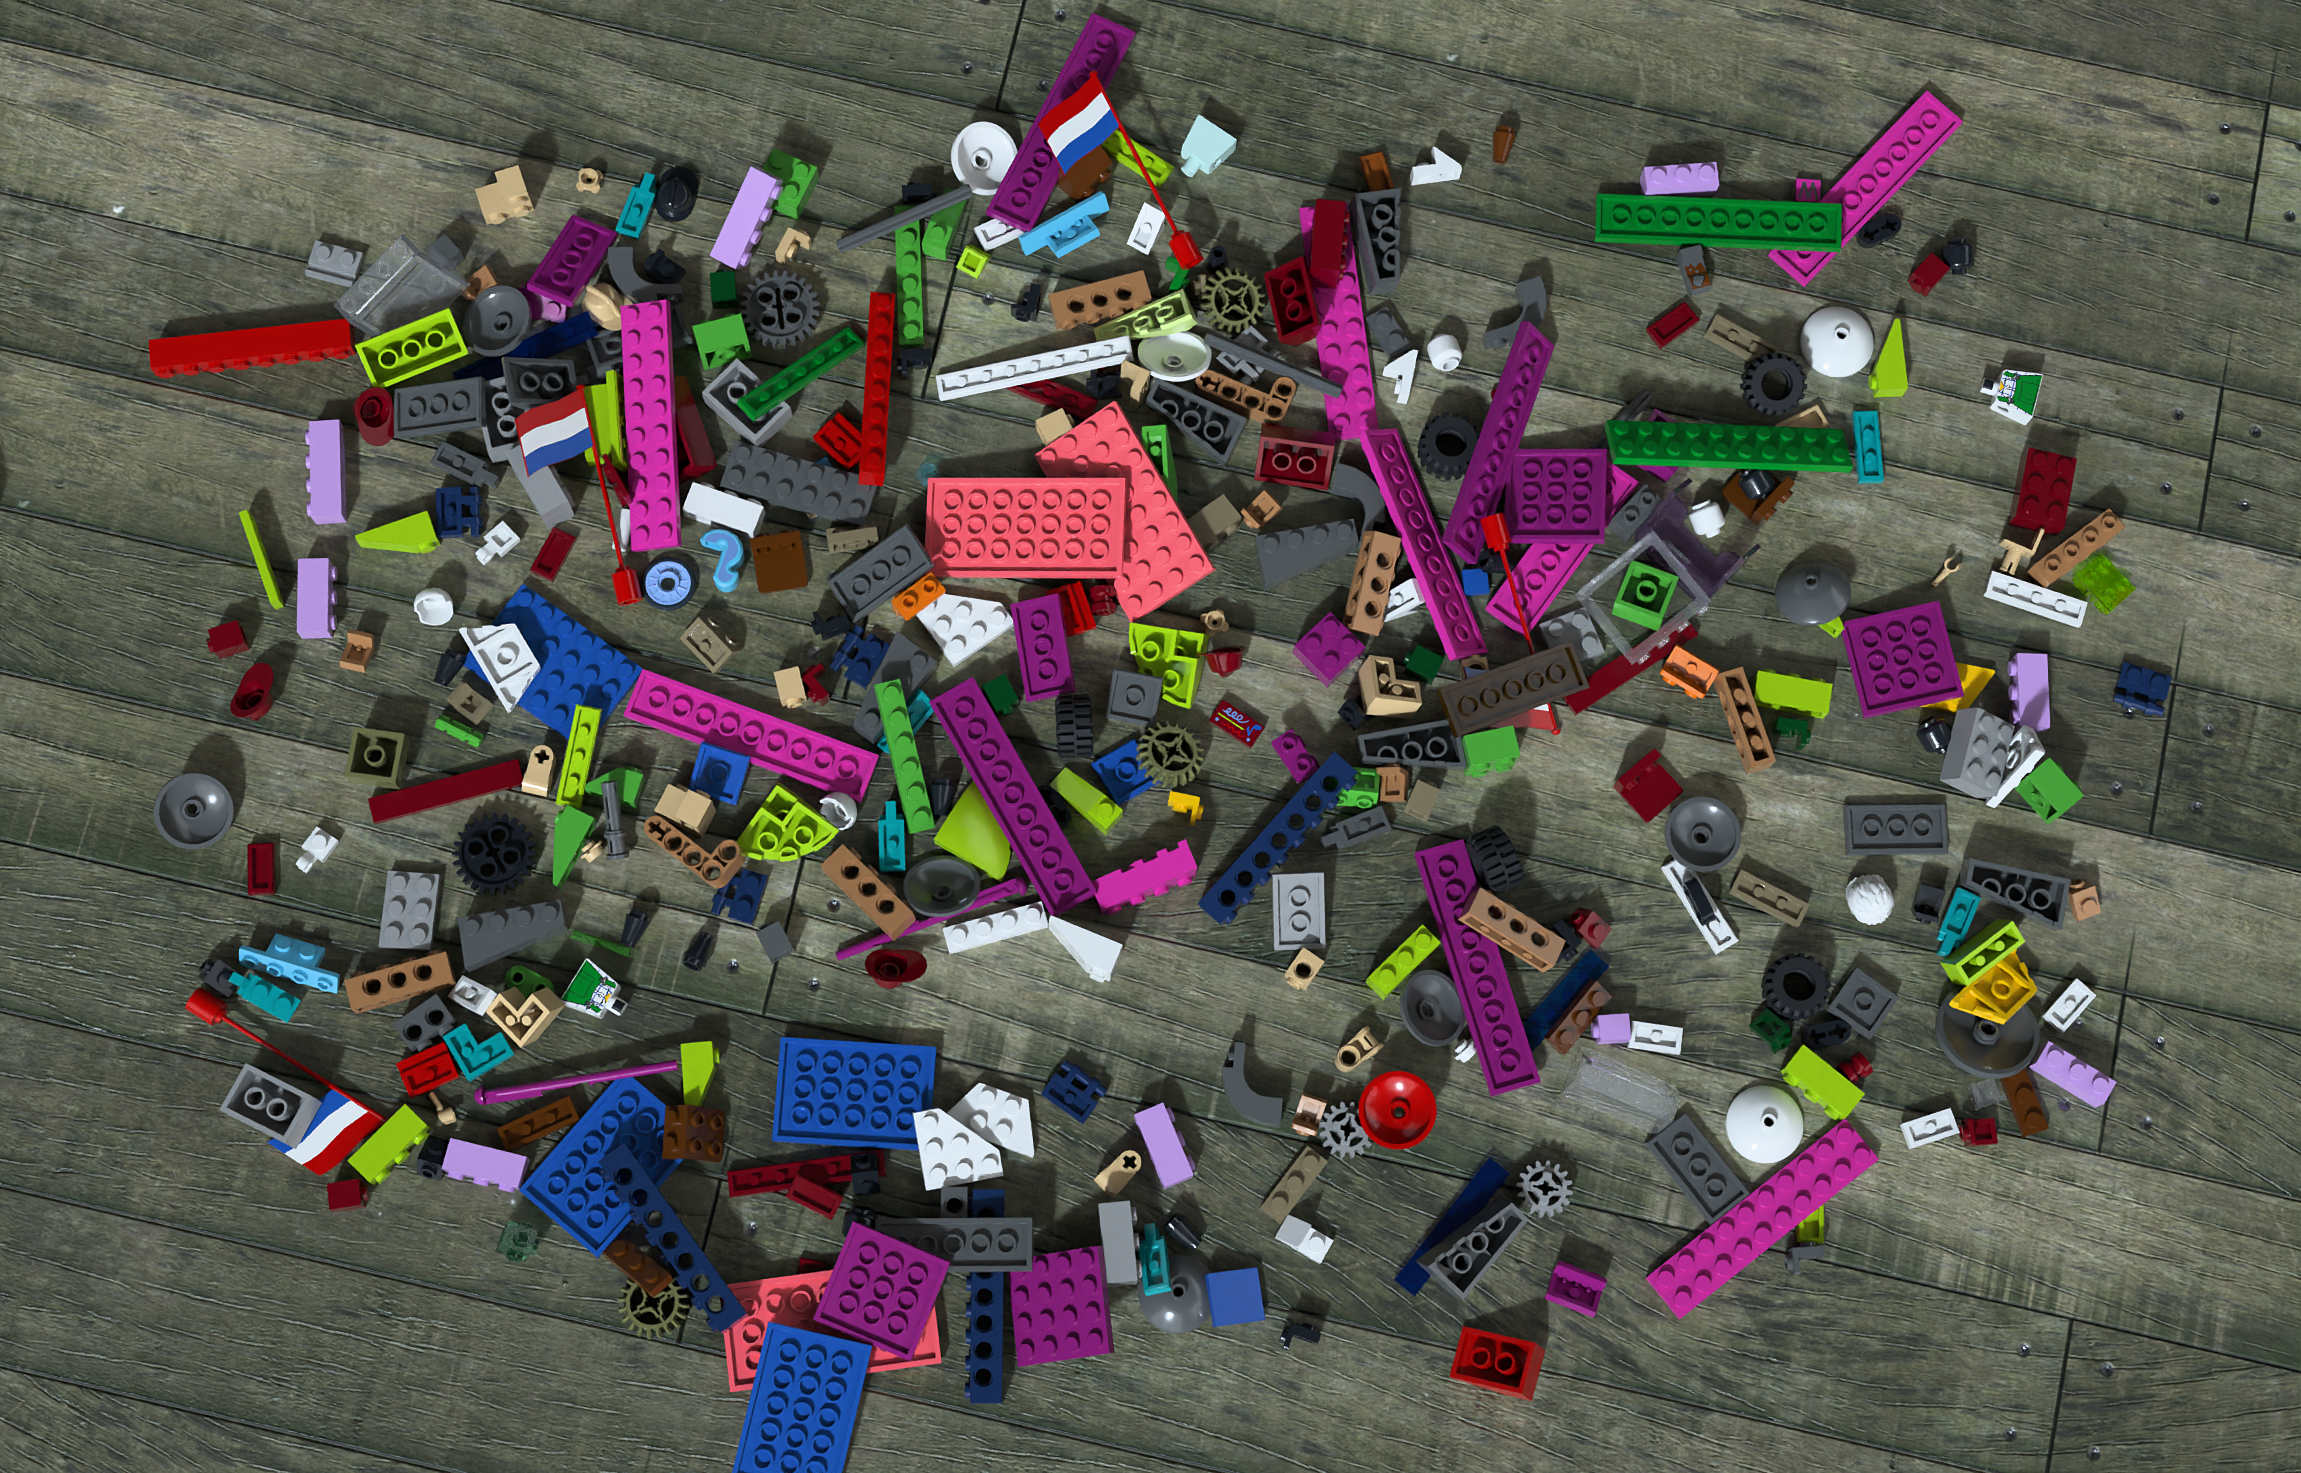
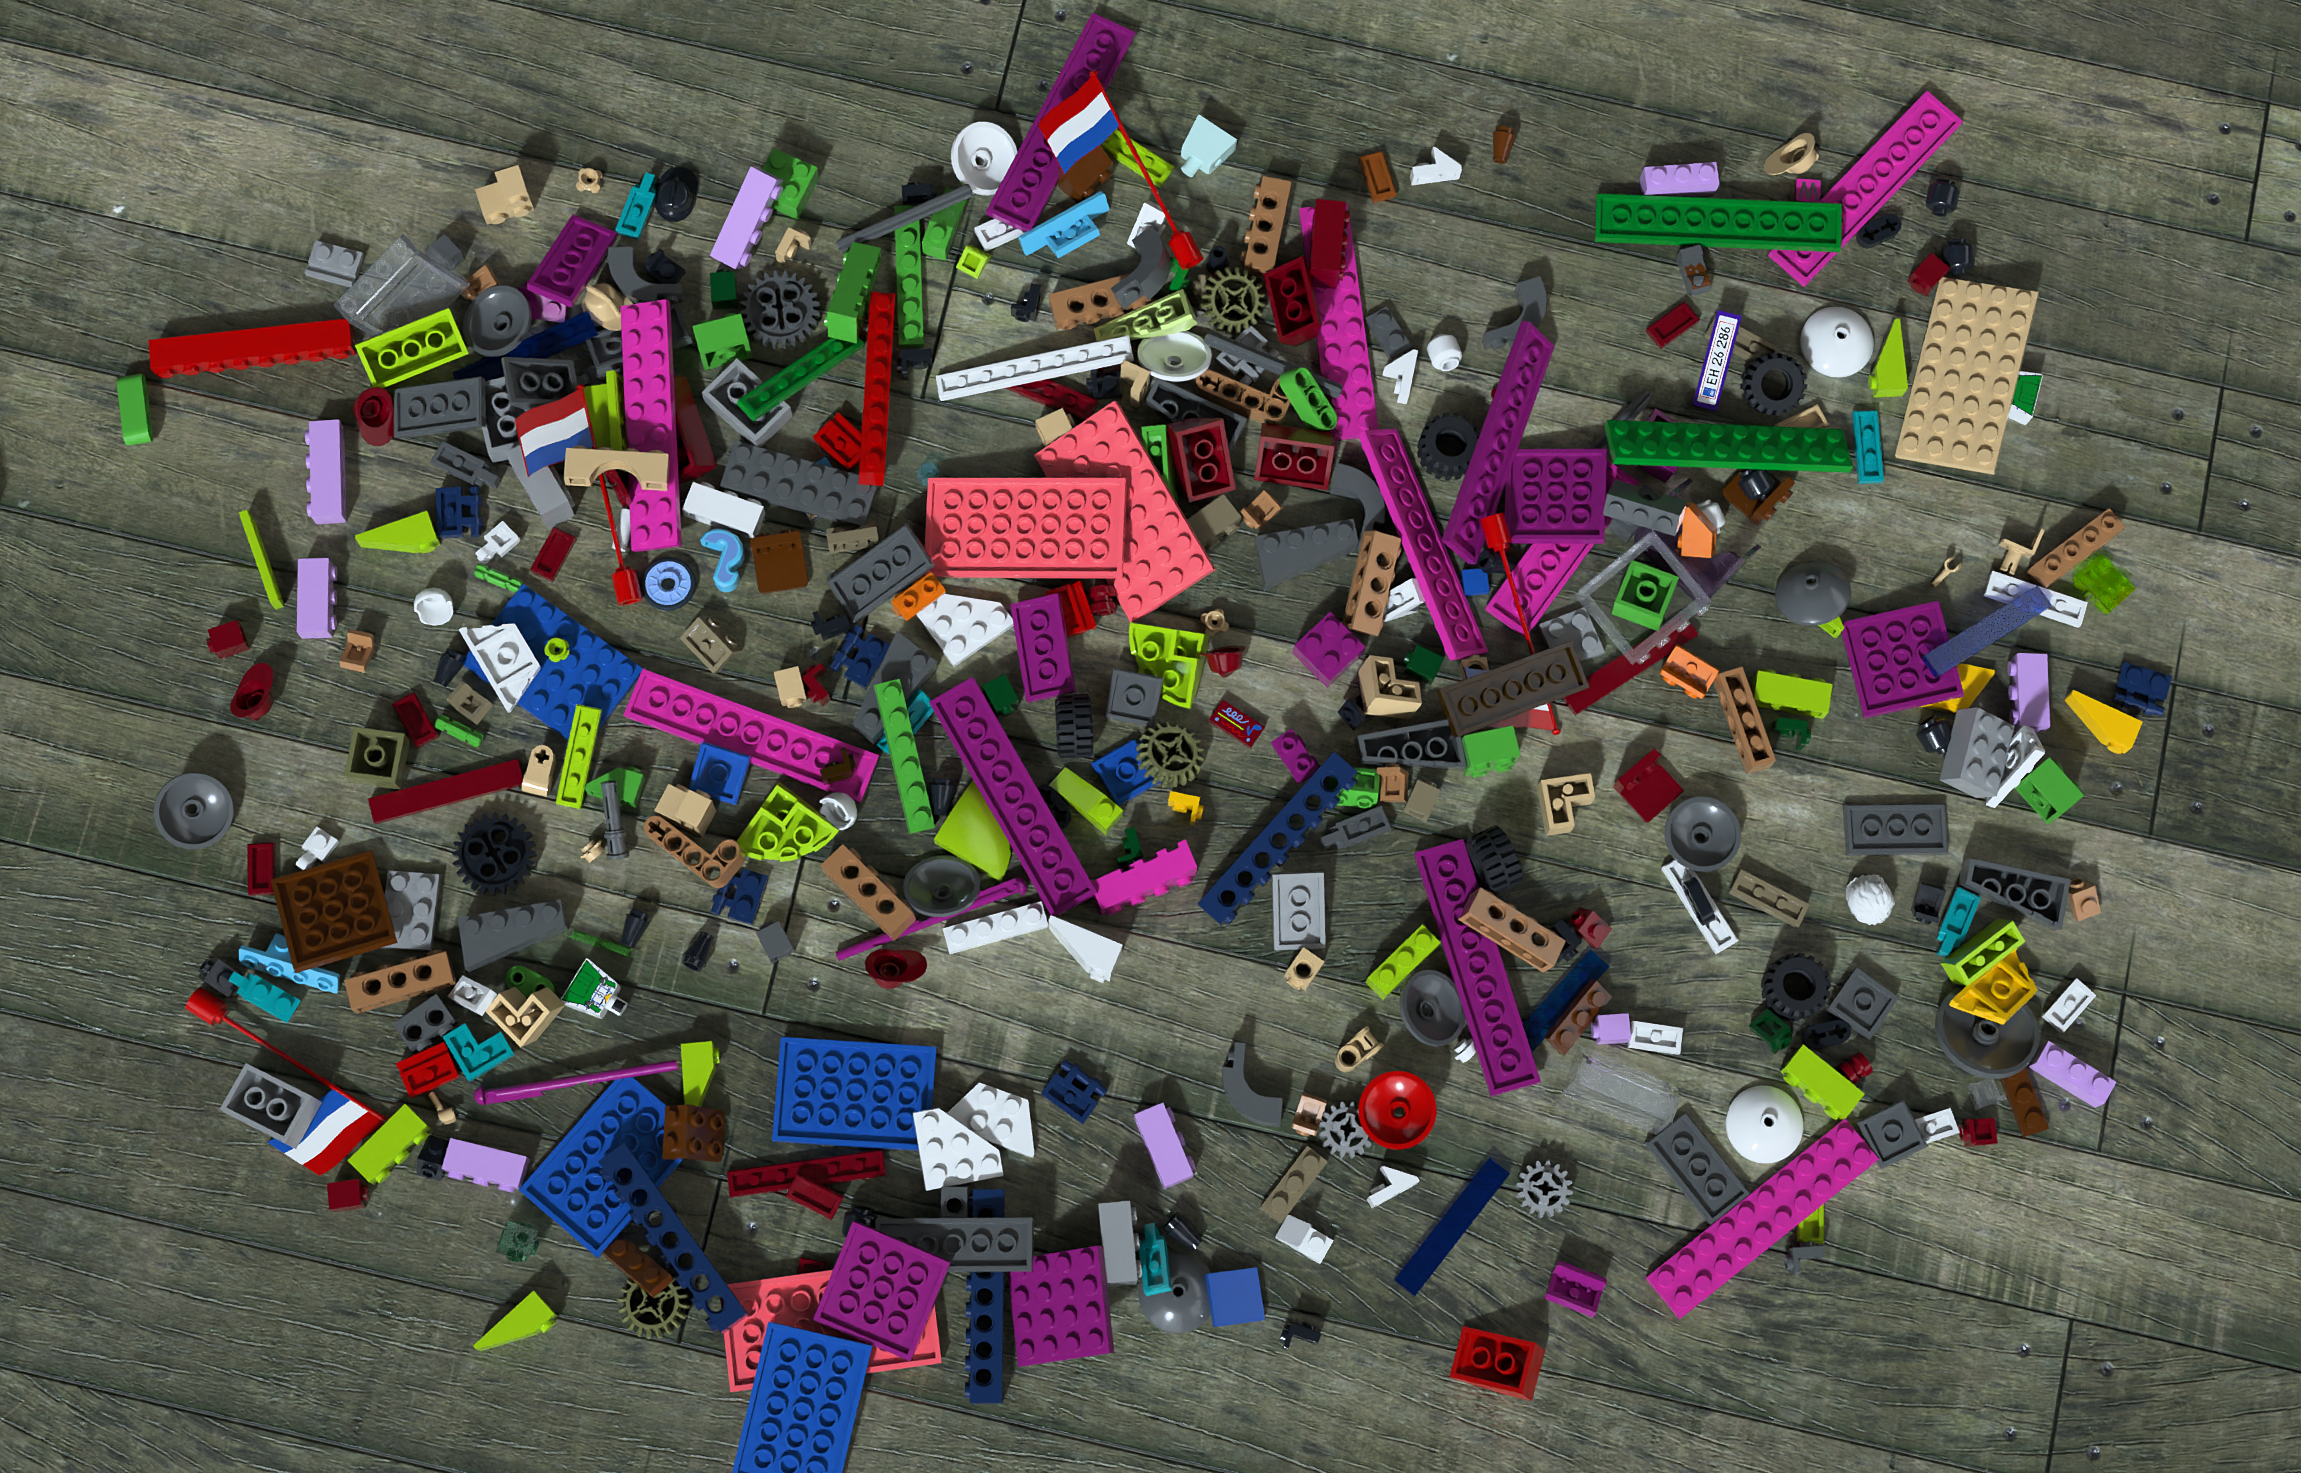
reddish brown plate [497,1096,580,1153] -> none
bright green slope [553,805,598,890] -> none
black bracket [850,1152,881,1196] -> none
teal hinge [878,801,906,872] -> none
tan piece [1094,1150,1141,1199] -> none
dark grey wedge [1348,188,1401,296] -> none
dark grey wedge [1416,1198,1529,1300] -> none
dark red brick [2008,447,2077,536] -> none
none -> bright green beam [117,373,153,446]
none -> reddish brown plate [271,850,398,973]
none -> dark red tile [392,692,439,749]
none -> lime slope [473,1291,558,1351]
none -> bright green axle [474,563,523,593]
none -> lime plate [544,638,570,662]
none -> tan arch [564,445,669,491]
none -> dark brown bracket [820,748,856,785]
none -> bright green wedge [824,242,881,343]
none -> dark grey arch [1110,226,1171,309]
none -> dark green bracket [1117,827,1143,869]
none -> dark red slope [1167,418,1236,502]
none -> medium nougat brick [1240,176,1291,279]
none -> bright green beam [1279,367,1337,431]
none -> white slope [1367,1166,1420,1208]
none -> tan brick [1537,773,1595,836]
none -> dark grey arch [1603,479,1687,536]
none -> orange slope [1678,502,1717,558]
none -> tile [1692,310,1742,412]
none -> tan piece [1763,133,1819,175]
none -> dark grey tile [1857,1099,1929,1169]
none -> tan plate [1895,277,2039,475]
none -> clear blue tile [1921,585,2052,679]
none -> black head [1925,179,1960,217]
none -> yellow slope [2064,690,2143,754]

